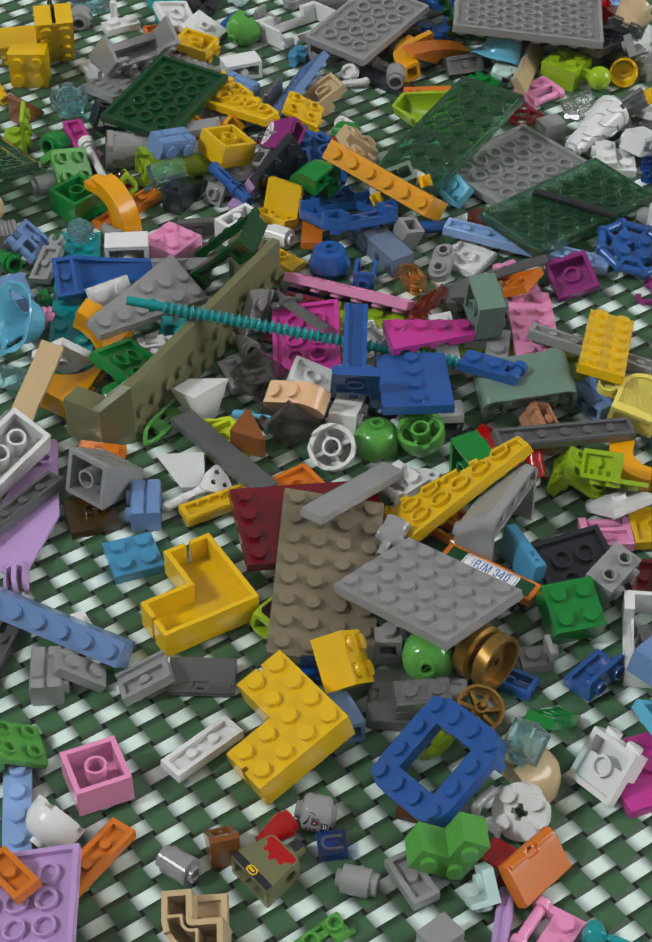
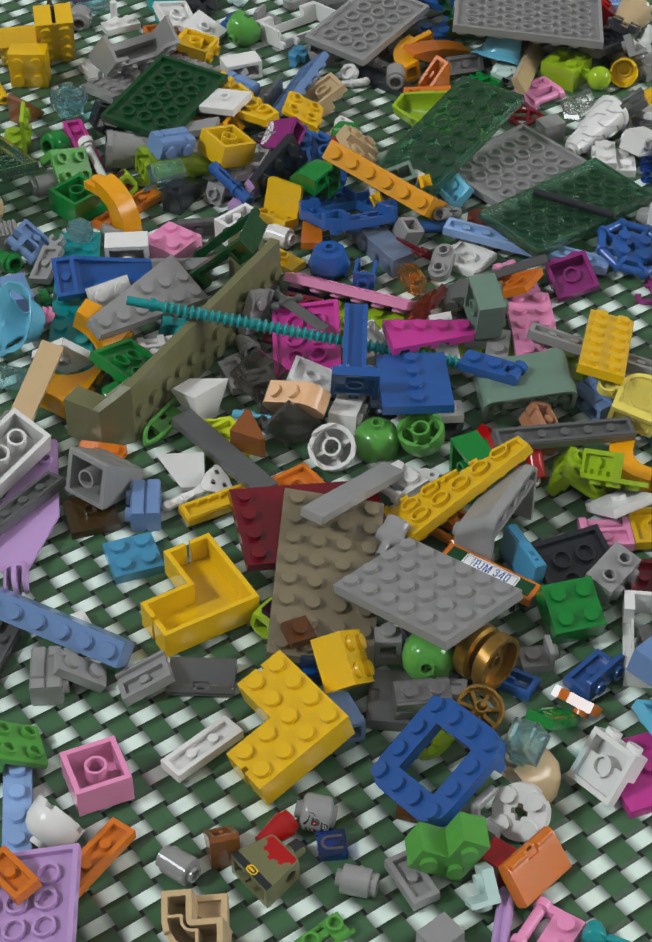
none -> white plate [199,88,252,117]
none -> reddish brown plate [280,615,317,650]
none -> dark red piece [396,237,433,261]
none -> orange slope [416,55,450,87]
none -> light grey pin [433,205,462,220]
none -> plate [551,685,603,719]

